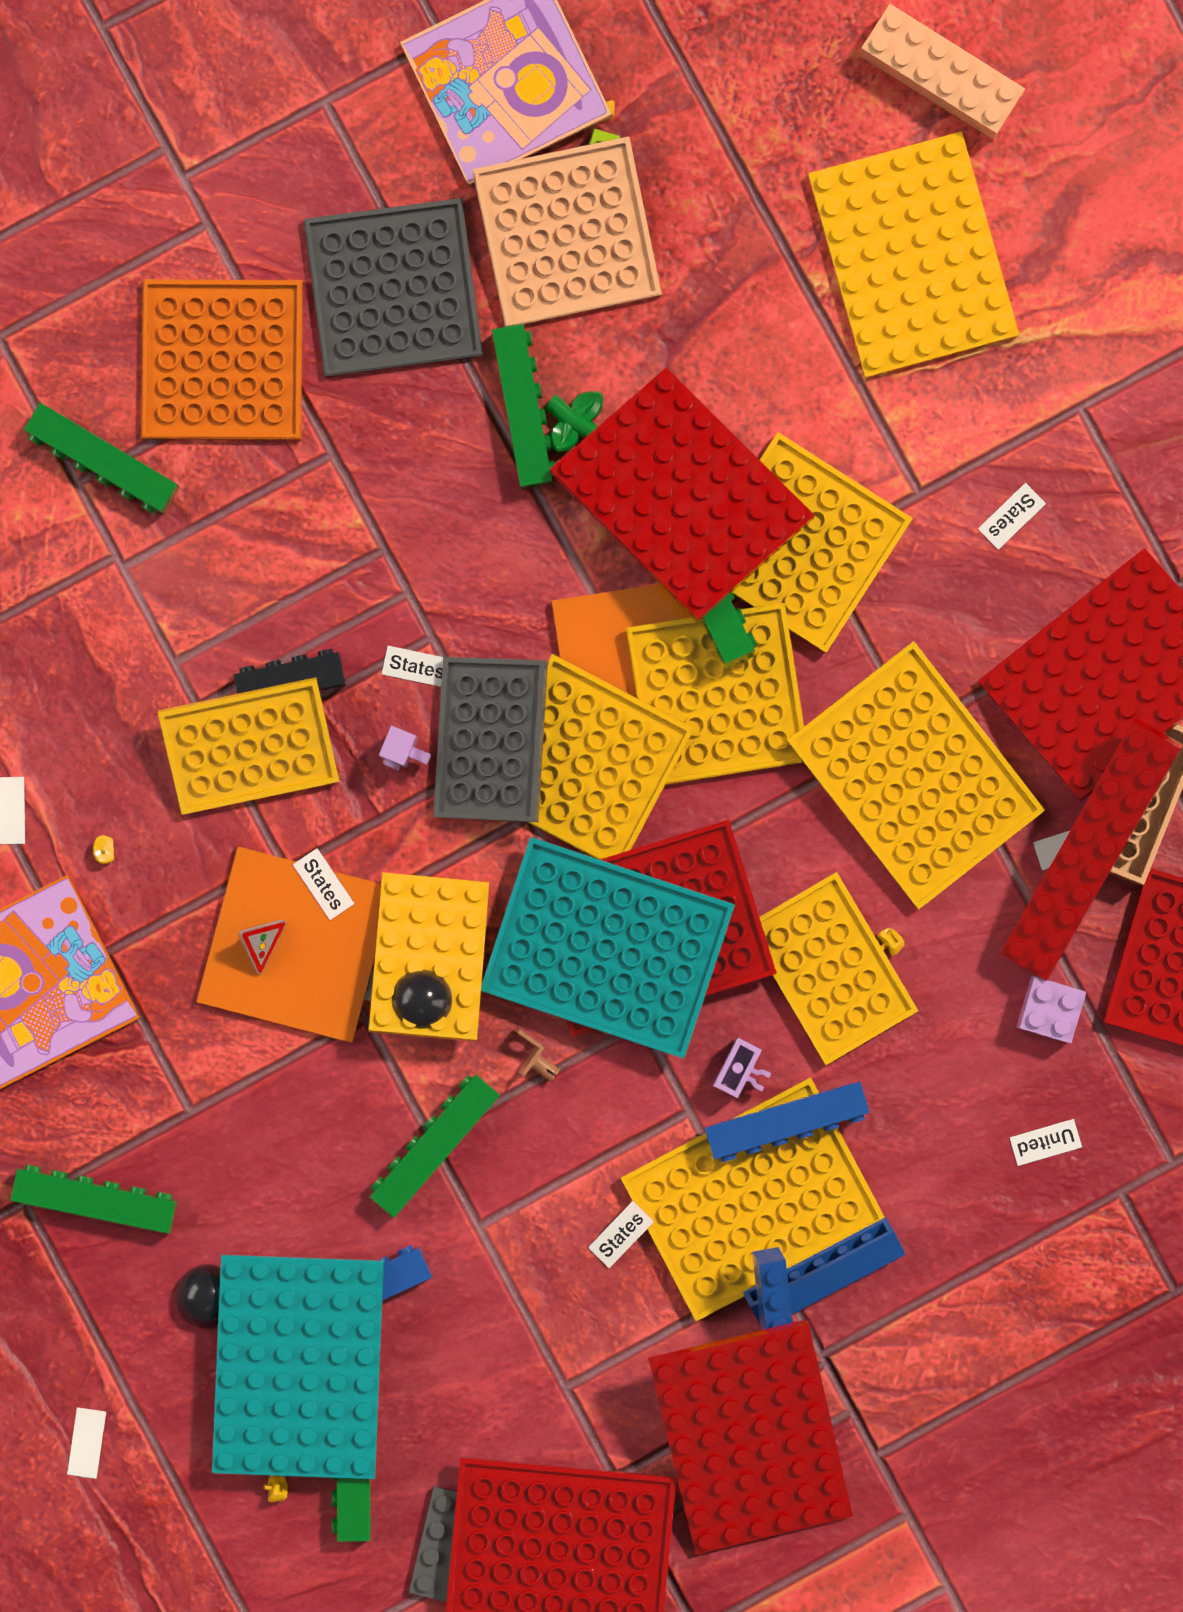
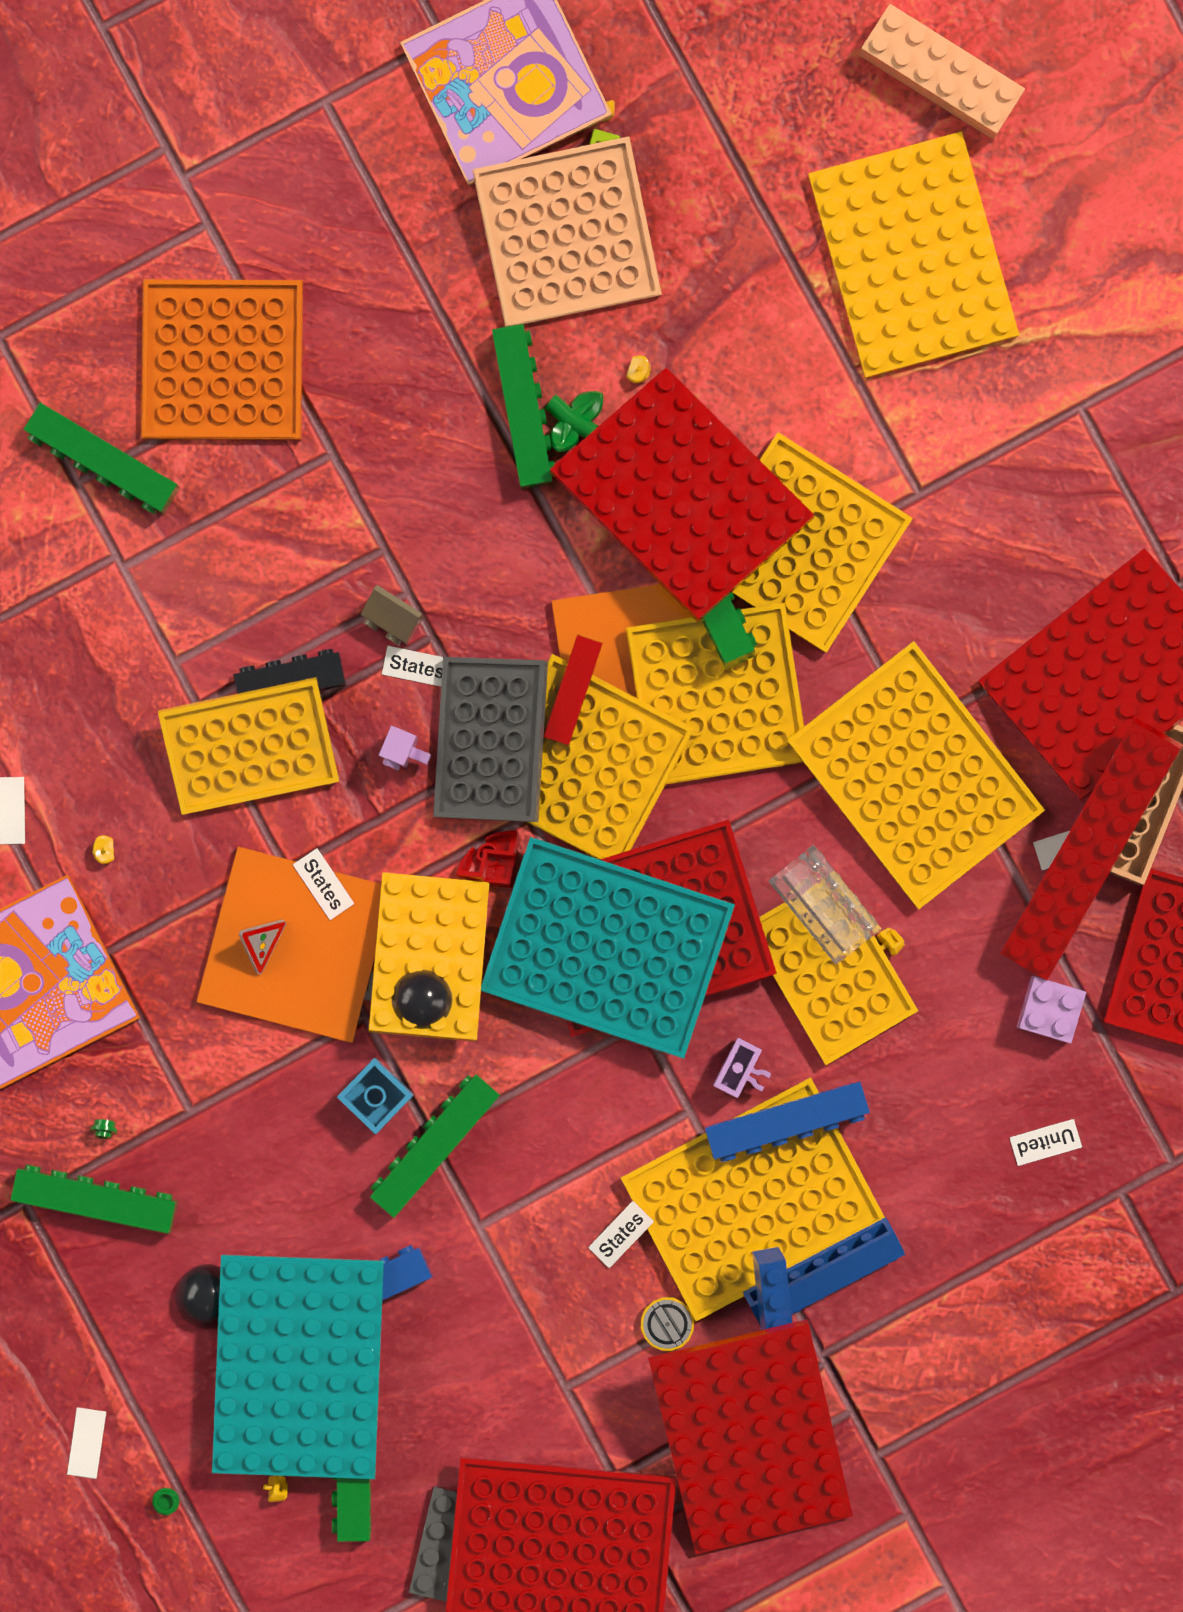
dark grey tile [304,198,483,377] -> none
nougat bracket [515,1027,560,1082] -> none
white sticker [978,483,1046,550] -> none
none -> green plate [90,1119,117,1139]
none -> green plate [152,1488,180,1515]
none -> dark azure brick [337,1058,414,1135]
none -> dark tan slope [361,585,424,646]
none -> red brick [456,831,519,888]
none -> red tile [544,635,603,745]
none -> yellow piece [626,355,651,383]
none -> tile [641,1297,694,1351]
none -> clear brick [769,845,881,964]

